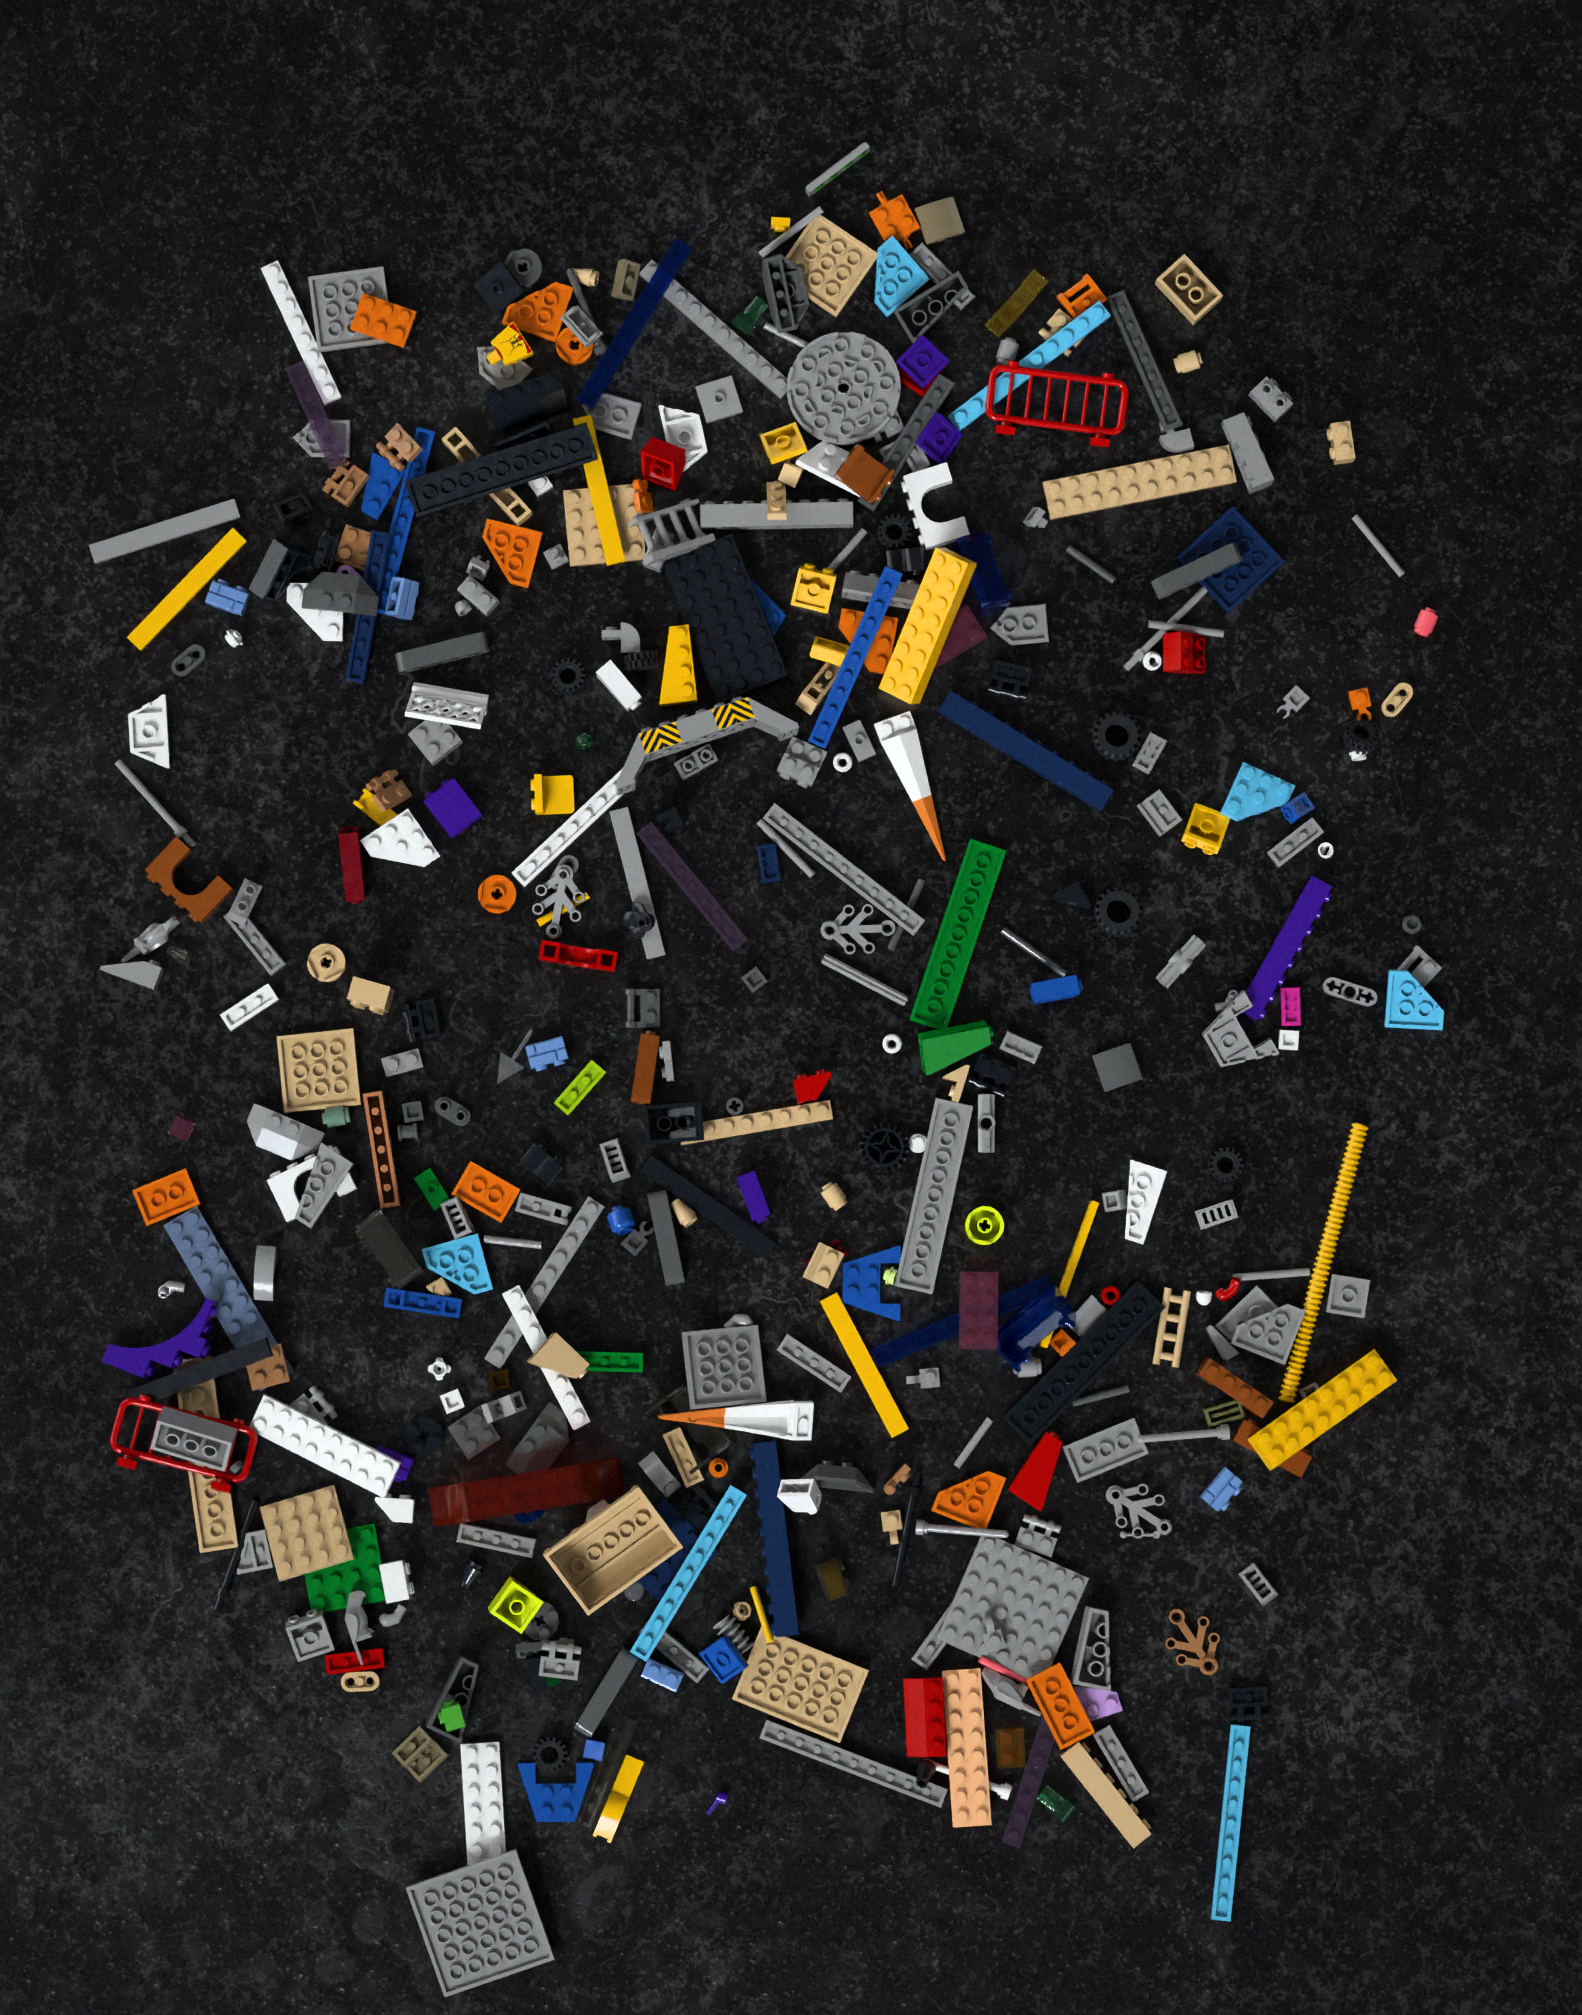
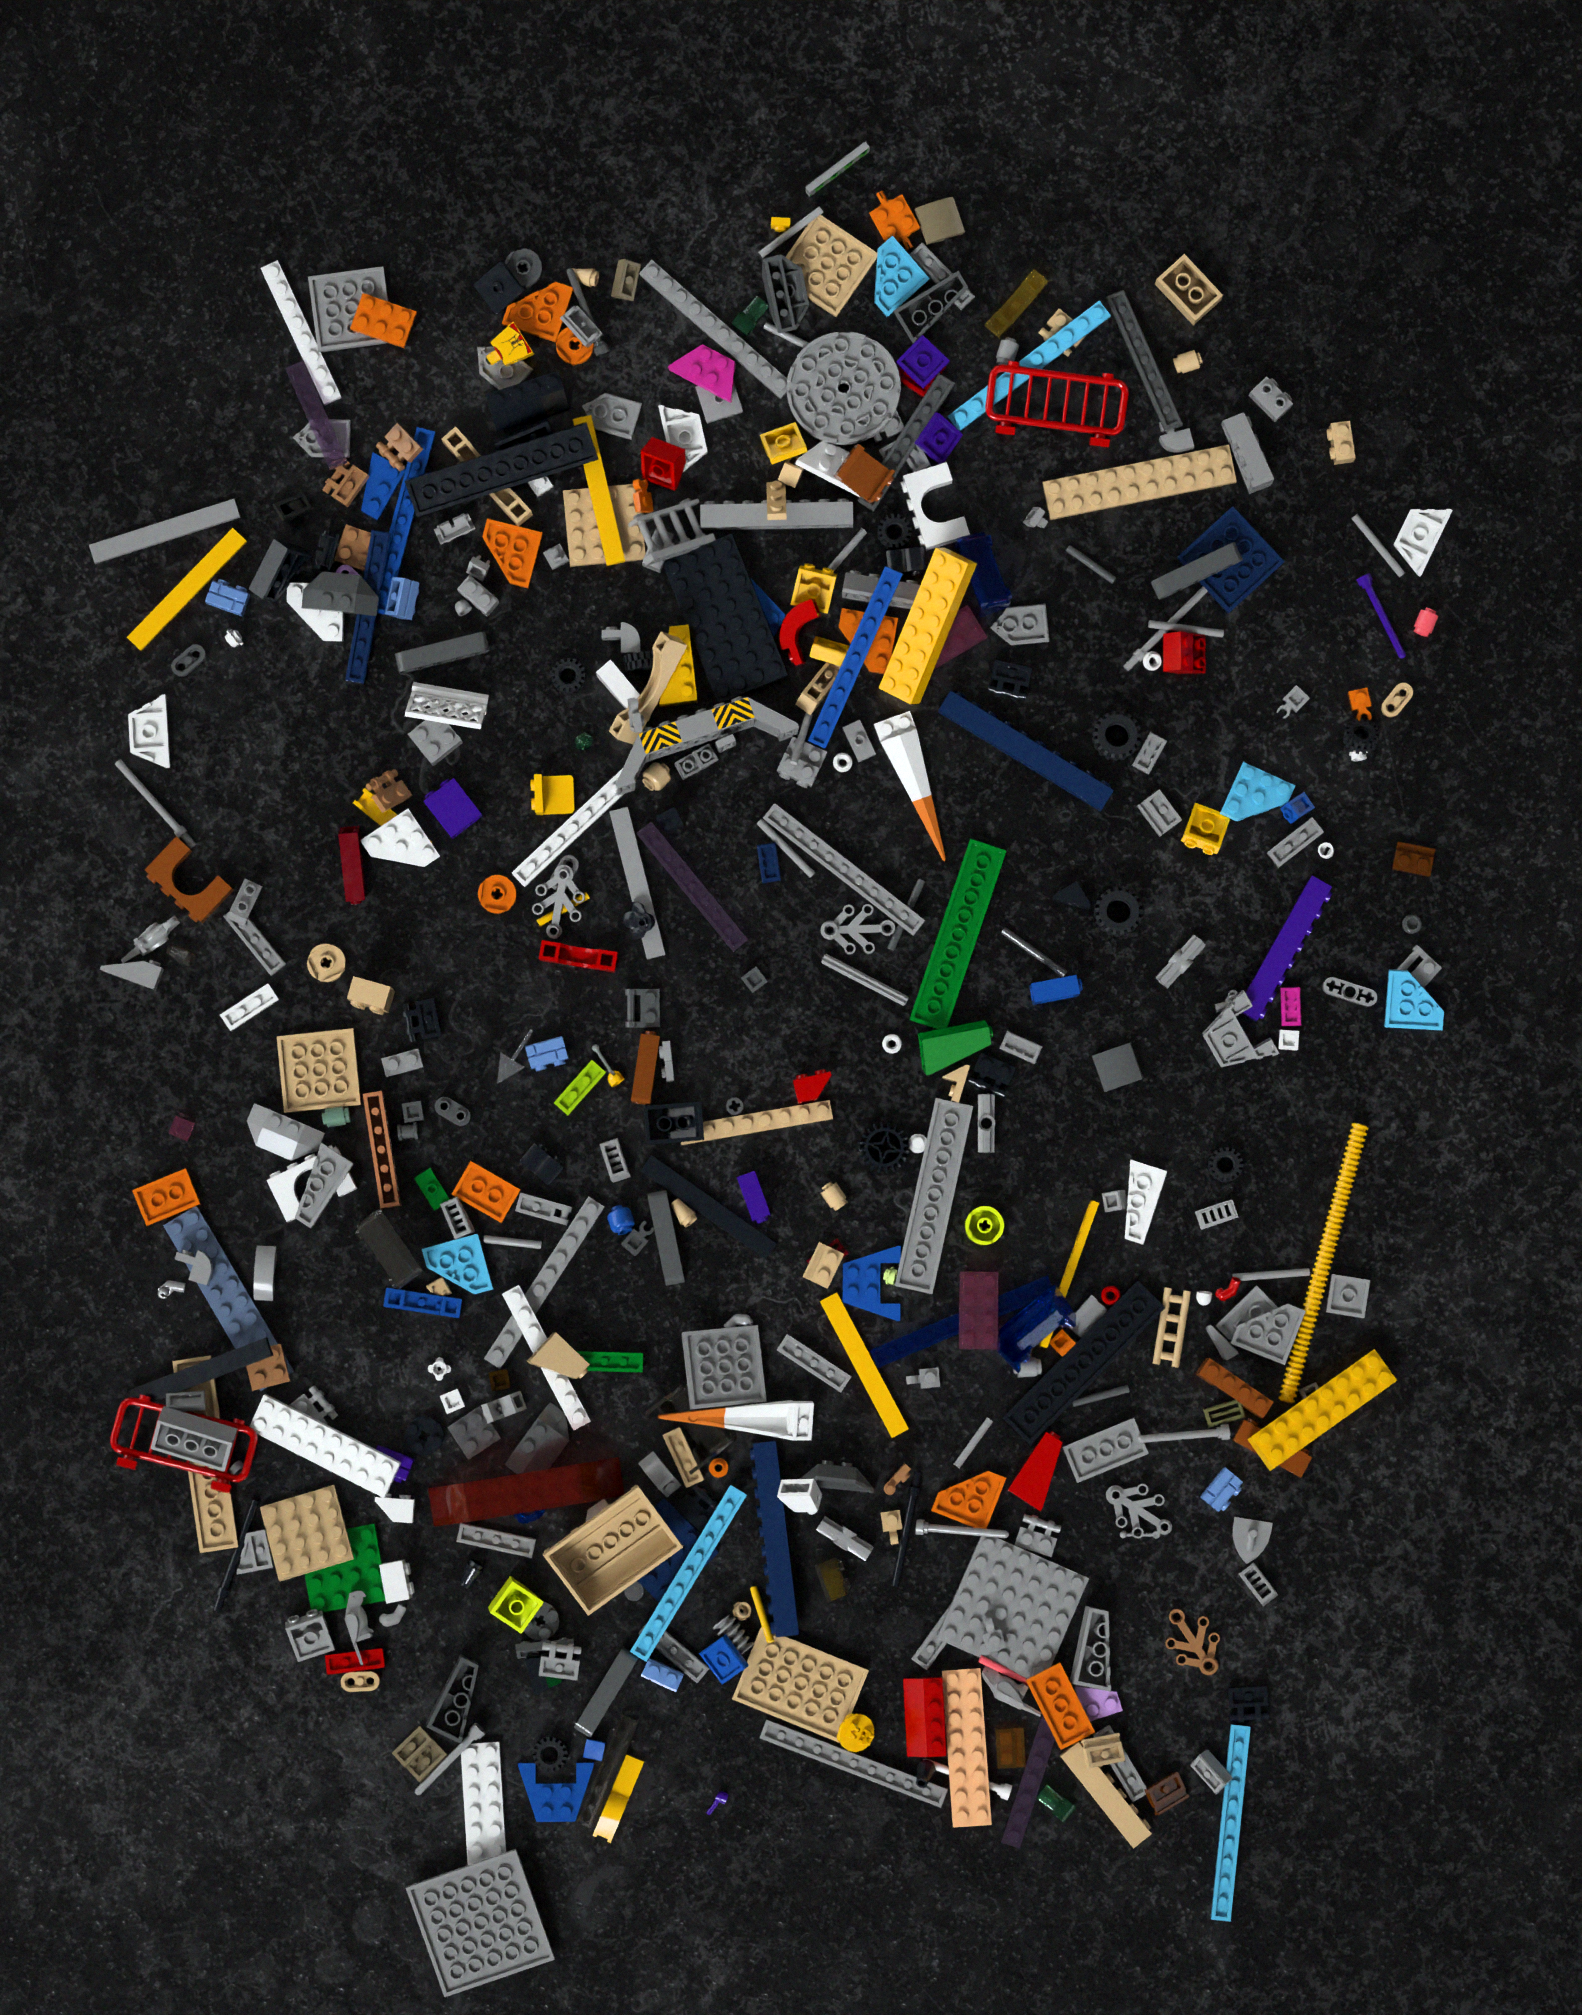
dark purple arch [102,1298,219,1380] -> none
bright green brick [438,1700,466,1732] -> none
clear blue plate [576,238,692,410] -> none
orange plate [1056,273,1107,319] -> none
none -> light grey plate [166,1390,206,1412]
none -> light grey brick [175,1250,213,1286]
none -> light grey piece [415,1723,486,1795]
none -> light grey hinge [434,513,475,544]
none -> hinge [592,1044,624,1087]
none -> tan arch [609,631,687,745]
none -> light grey plate [627,698,644,733]
none -> tan head [642,762,671,791]
none -> dark pink wing [668,344,736,403]
none -> light grey plate [715,733,736,753]
none -> red arch [780,599,821,666]
none -> light grey bar [790,712,813,765]
none -> light grey piece [816,1516,874,1561]
none -> yellow plate [837,1713,874,1752]
none -> tan plate [1081,1733,1125,1768]
none -> reddish brown plate [1144,1772,1189,1815]
none -> light grey slope [1190,1750,1233,1794]
none -> light grey shield [1233,1517,1273,1564]
none -> dark purple piece [1356,573,1406,659]
none -> reddish brown plate [1392,842,1435,877]
none -> white wing [1393,509,1452,576]

